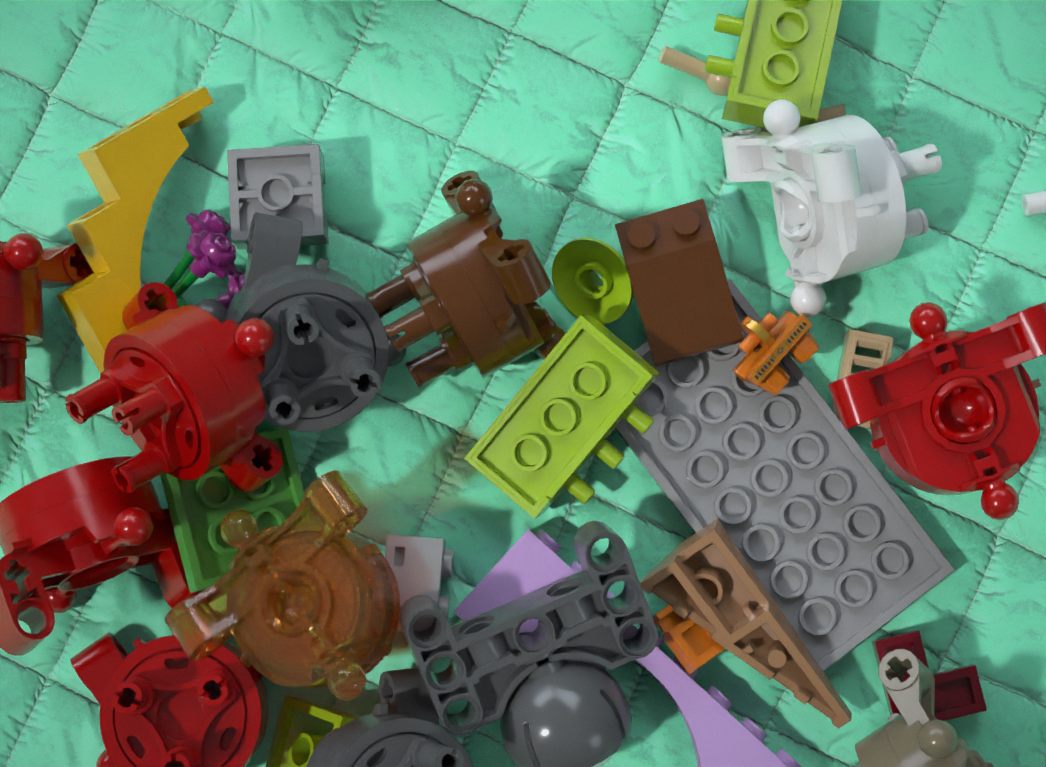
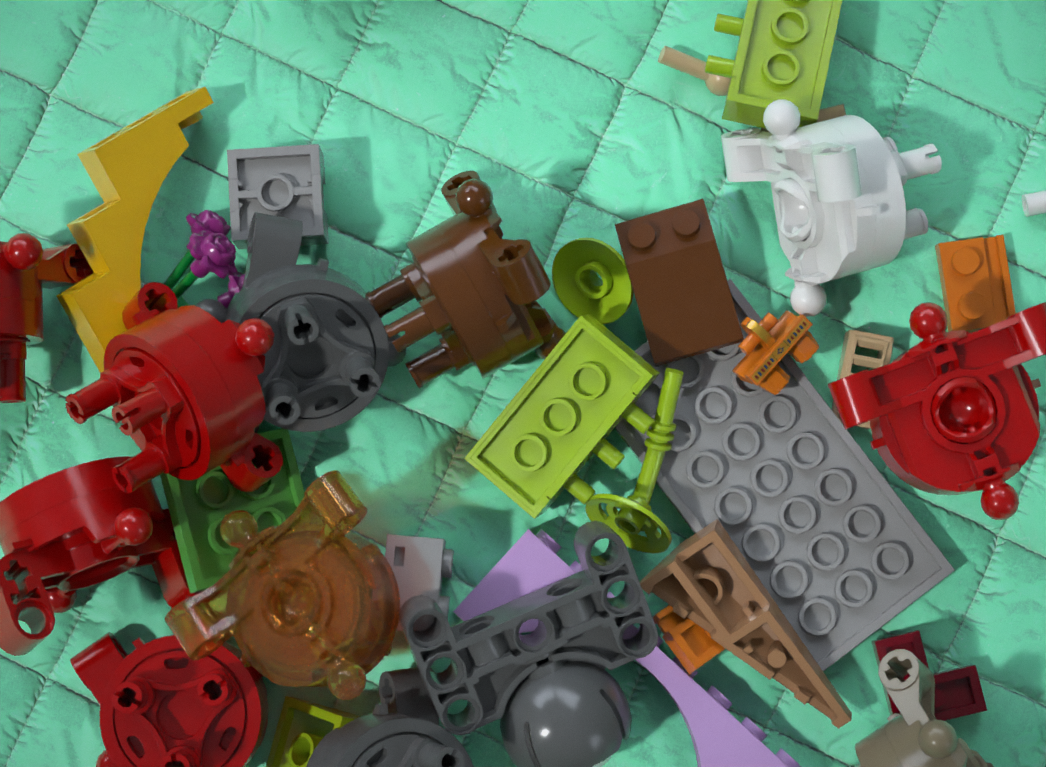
none -> lime dish [585,368,684,553]
none -> orange plate [935,235,1016,332]

